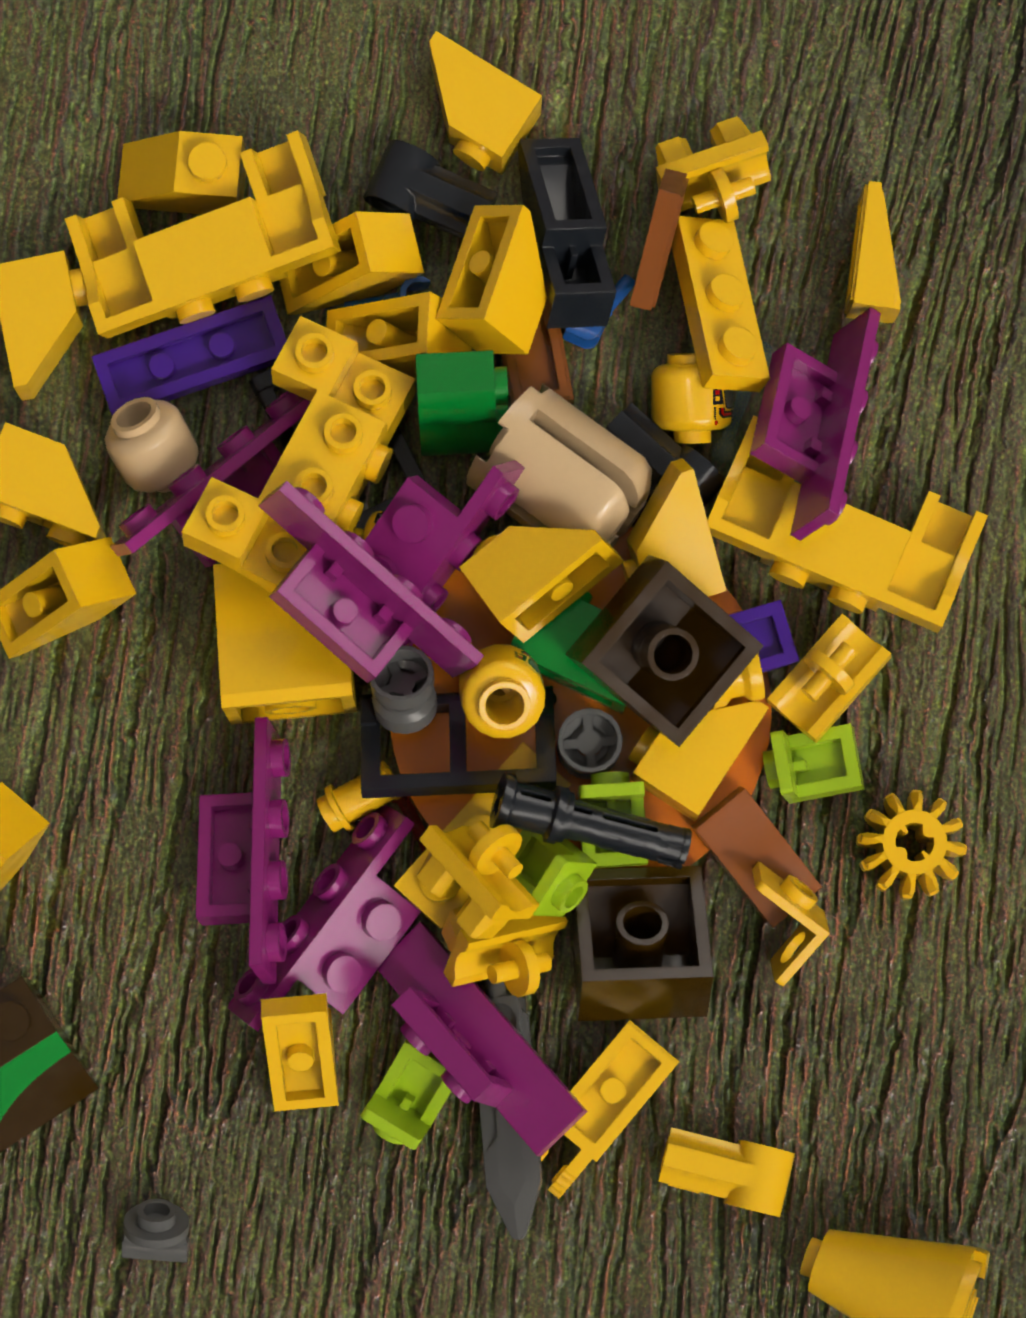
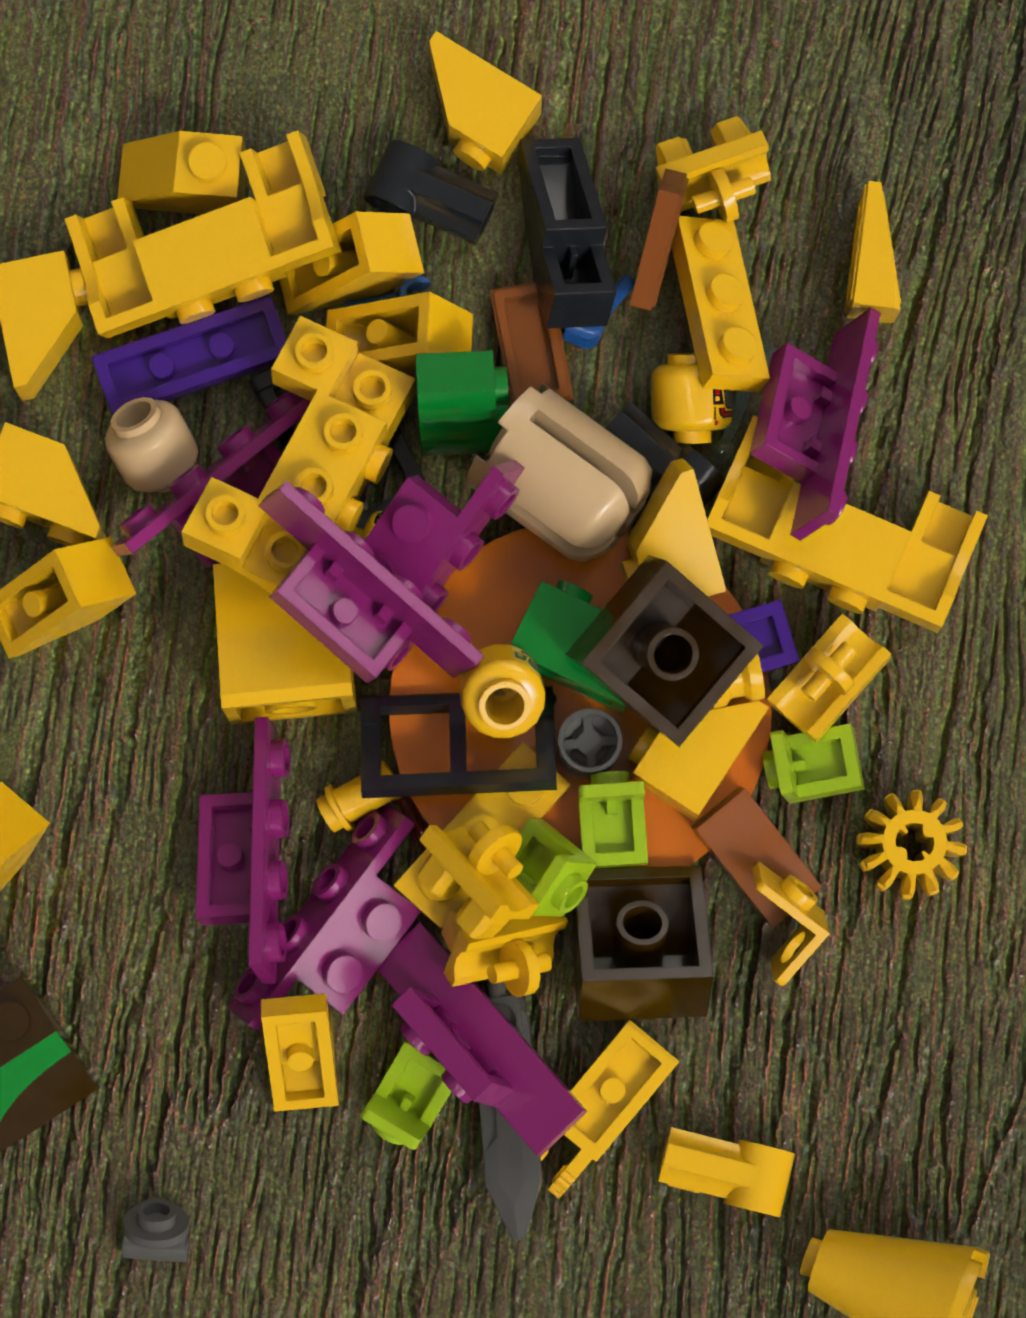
dark grey wheel [369,645,438,734] -> none
yellow slope [435,205,547,355] -> none
yellow slope [459,526,624,643] -> none
black pin [489,771,692,869] -> none

